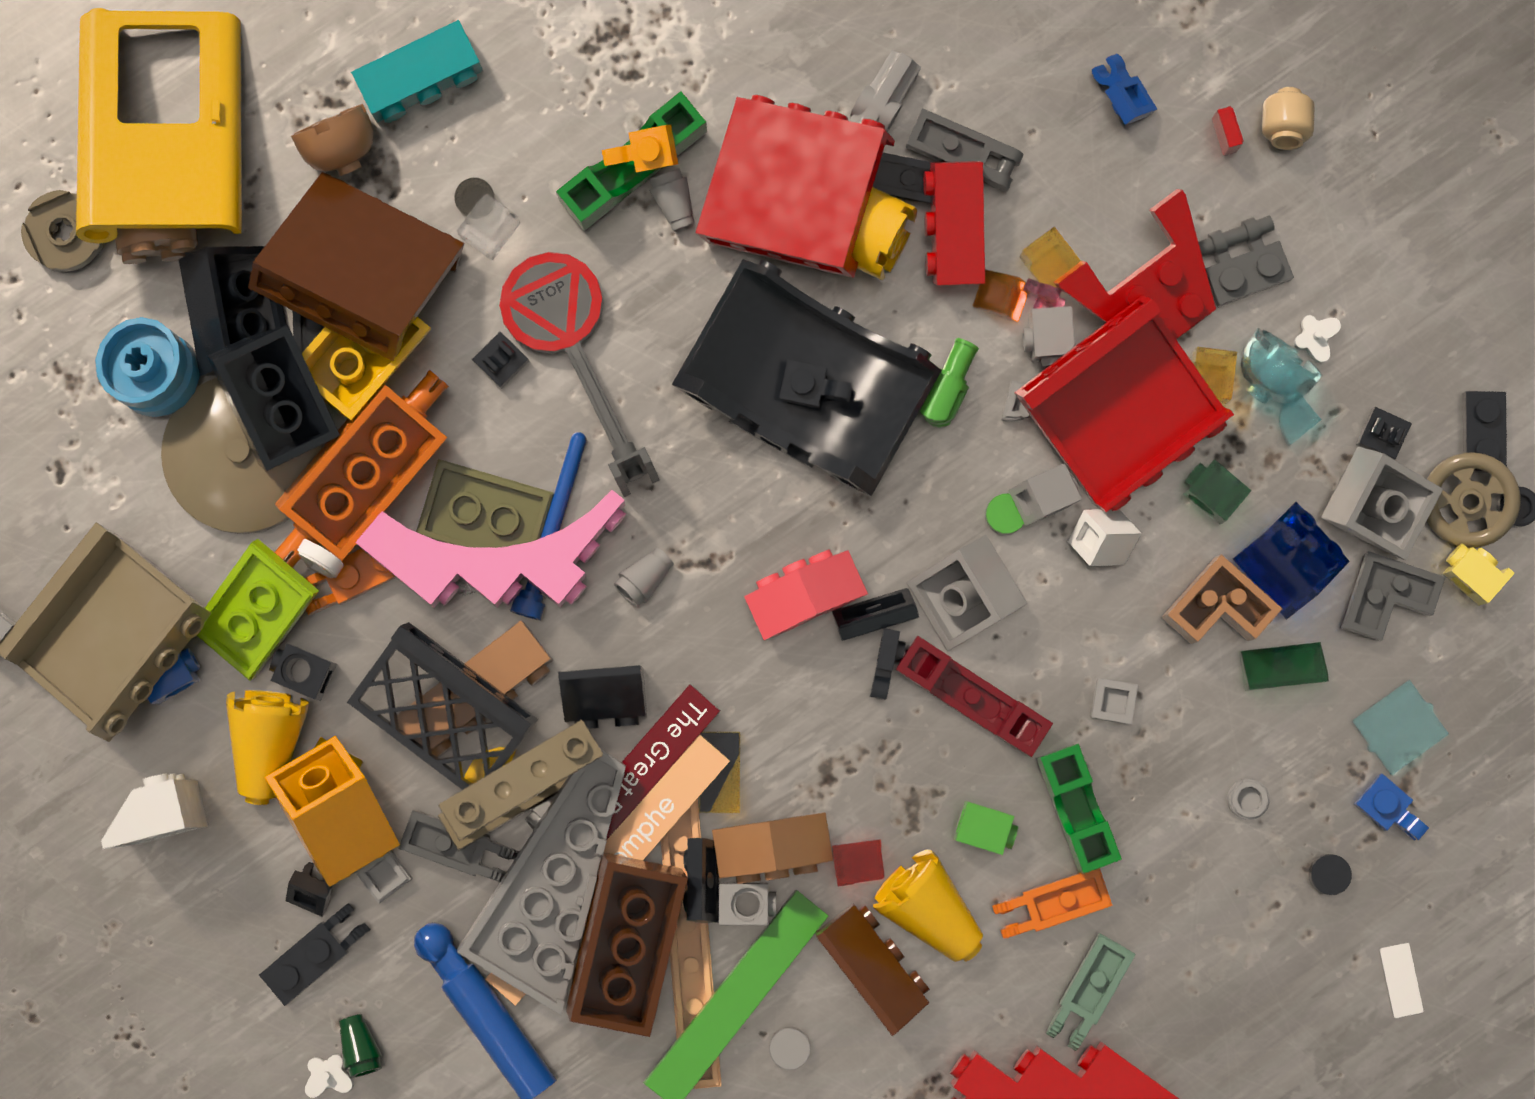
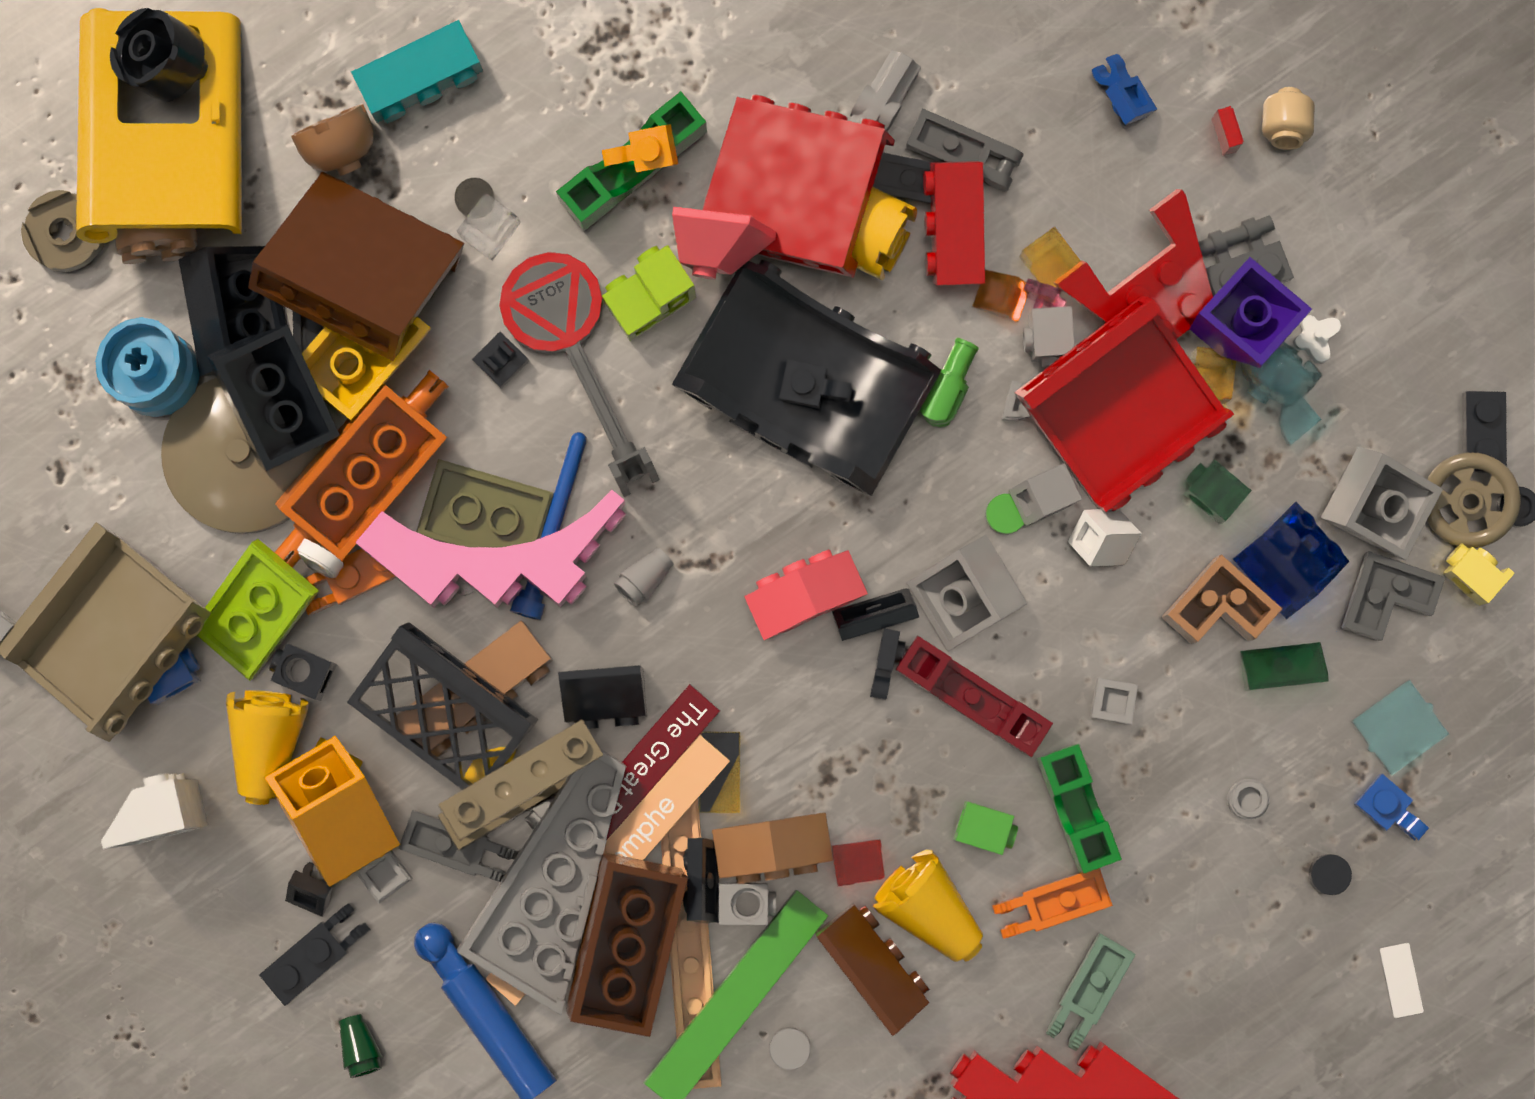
white piece [305,1054,354,1098] -> none
light grey cone [649,168,695,231] -> none
black tile [1356,406,1412,460] -> none
none -> black brick [110,8,208,103]
none -> lime brick [602,245,696,341]
none -> coral slope [672,207,777,279]
none -> dark purple slope [1189,257,1312,368]

